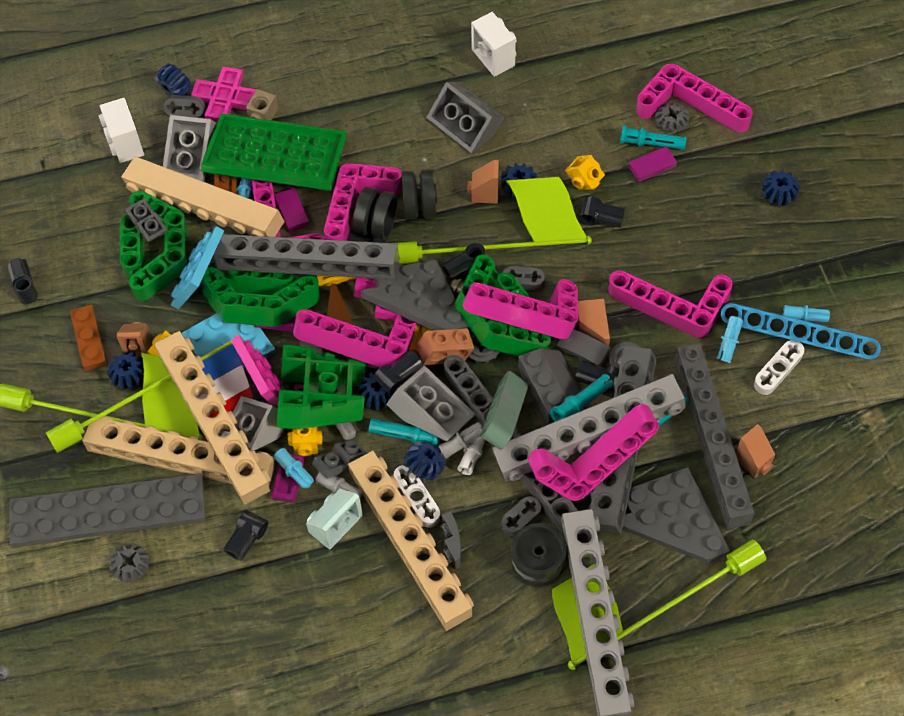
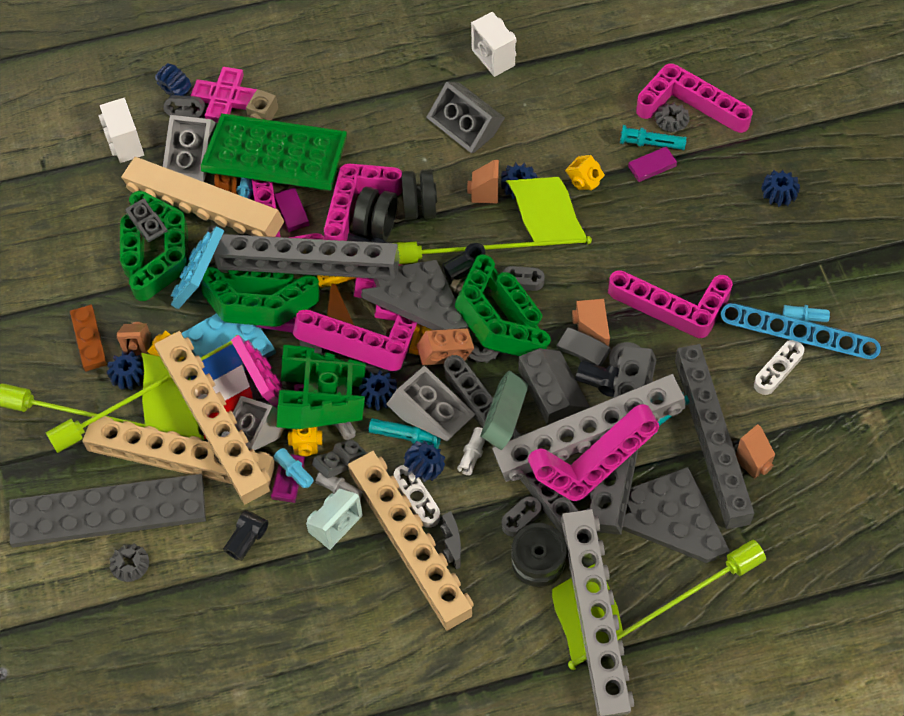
black piece [7,258,38,304] -> none
black piece [374,350,423,395] -> none
light grey axle [439,422,483,458] -> none
dark pink beam [463,279,578,339] -> none
teal pin [550,374,613,422] -> none
black piece [578,196,625,228] -> none
medium azure axle [716,316,743,363] -> none

